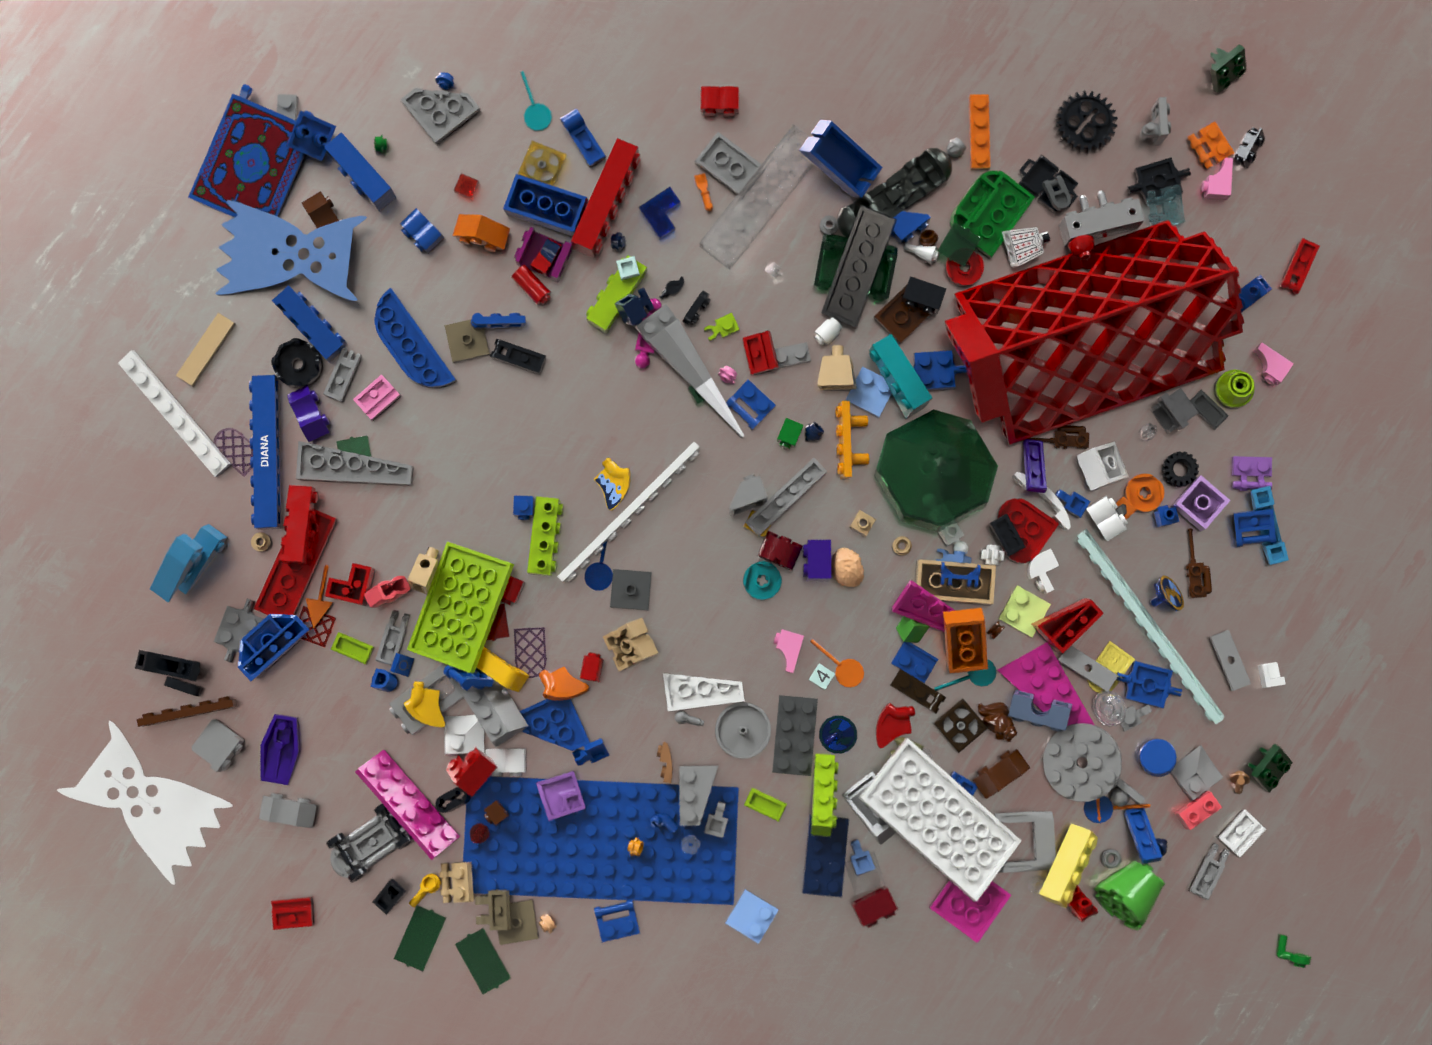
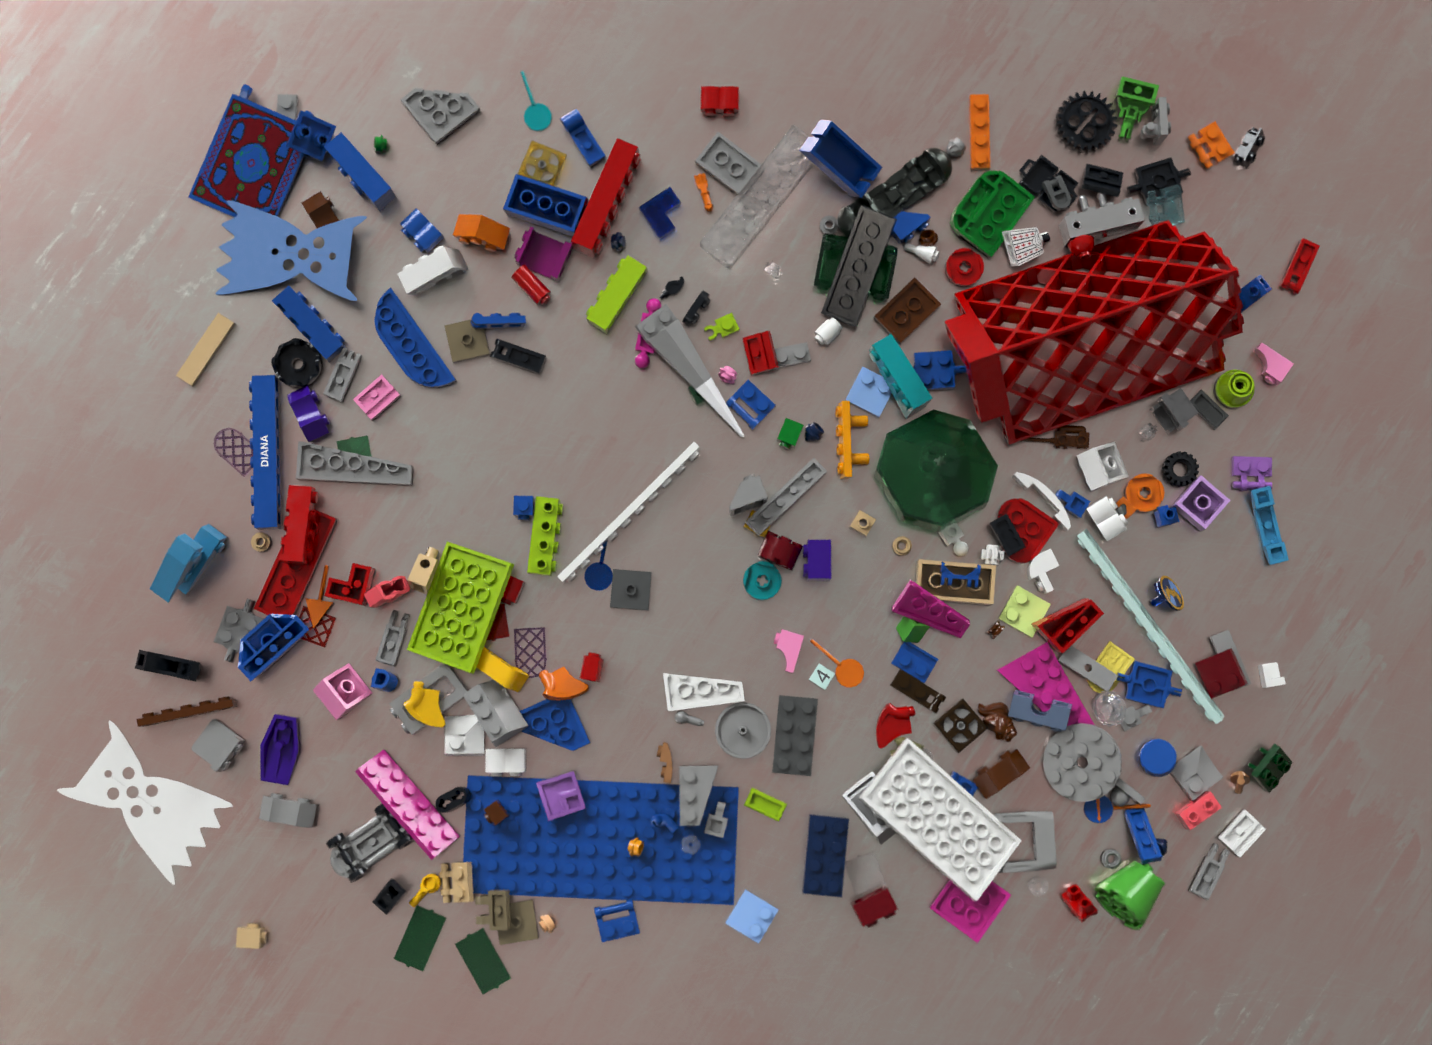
white plate [118,350,231,477] -> none
black beam [164,676,202,697] -> none
red plate [271,897,314,930] -> none
lime tile [331,632,374,665] -> none
blue tile [390,653,414,677] -> none
blue plate [435,72,454,89] -> none
blue plate [444,665,494,690] -> none
red brick [446,747,497,797] -> none
clear red plate [454,173,479,199] -> none
clear red plate [470,823,490,844] -> none
leg [531,238,562,277] -> none
blue plate [572,738,609,766] -> none
yellow arm [594,458,631,510] -> none
tan brick [603,618,658,672] -> none
dark blue brick [614,288,654,326] -> none
light aqua tile [616,256,640,281] -> none
lime brick [811,754,838,836] -> none
tan torso [817,345,857,390] -> none
clear blue shield [819,716,857,754] -> none
light nougat hair [831,547,864,587] -> none
medium blue plate [850,840,875,876] -> none
black brick [901,276,947,314] -> none
teal piece [934,659,997,691] -> none
medium blue plate [936,548,972,563] -> none
clear green piece [937,222,981,267] -> none
orange brick [943,608,988,673] -> none
dark purple tile [1023,439,1047,493] -> none
light yellow brick [1039,824,1098,908] -> none
reddish brown piece [1186,528,1212,598] -> none
bright pink arch [1202,158,1233,200] -> none
dark green plate [1210,44,1247,93] -> none
blue plate [1233,509,1276,547] -> none
green plate [1277,934,1311,968] -> none
none -> tan brick [236,923,267,949]
none -> bright pink slope [313,663,372,720]
none -> white wedge [397,246,469,295]
none -> black plate [1081,164,1124,197]
none -> bright green brick [1115,76,1159,140]
none -> dark red plate [1195,648,1248,699]

